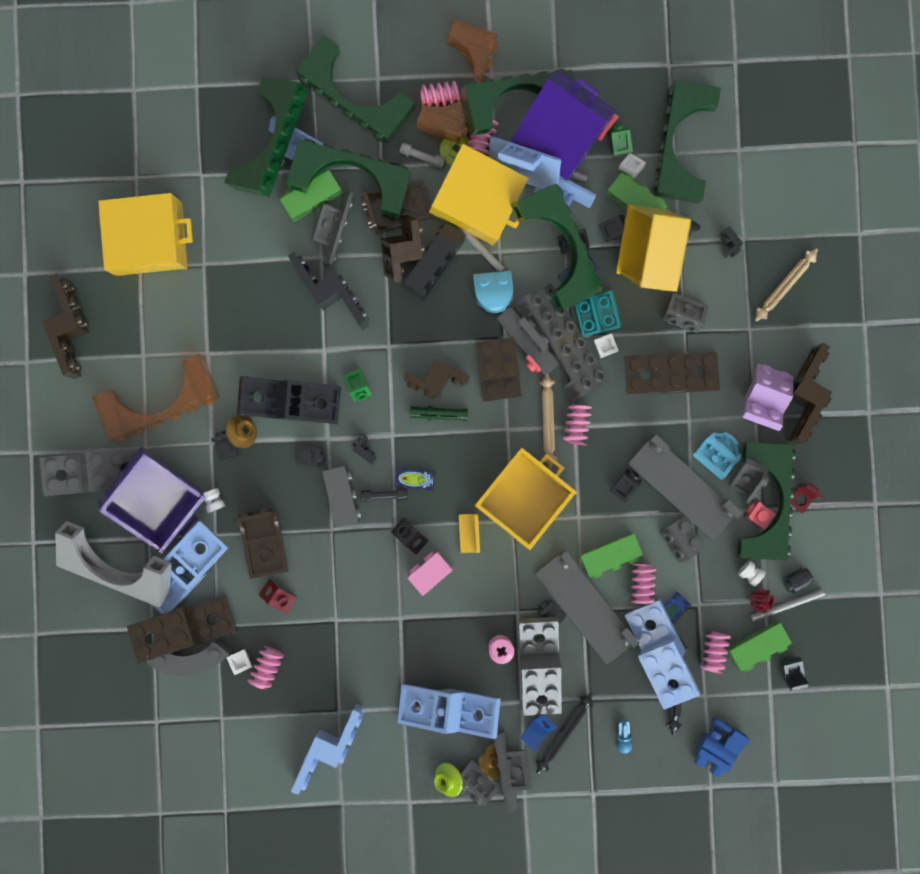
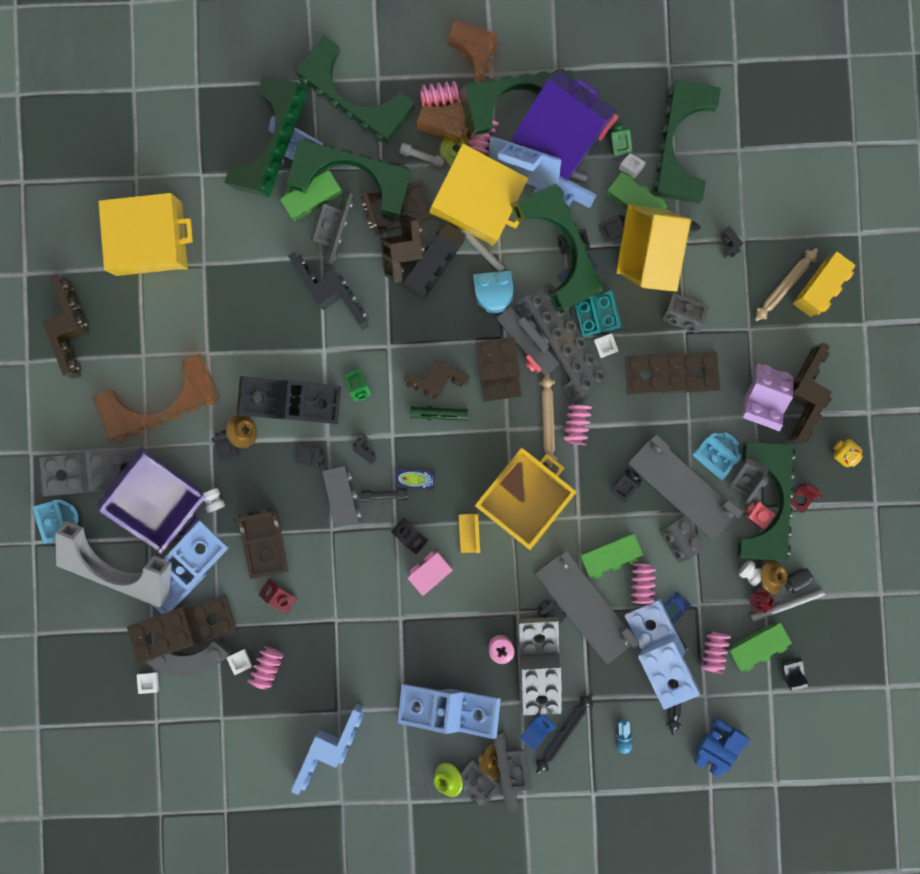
none -> medium azure slope [32,500,78,544]
none -> white plate [137,672,159,694]
none -> reddish brown slope [500,462,525,502]
none -> pearl gold piece [761,560,788,594]
none -> yellow brick [792,252,856,317]
none -> yellow head [833,439,863,467]

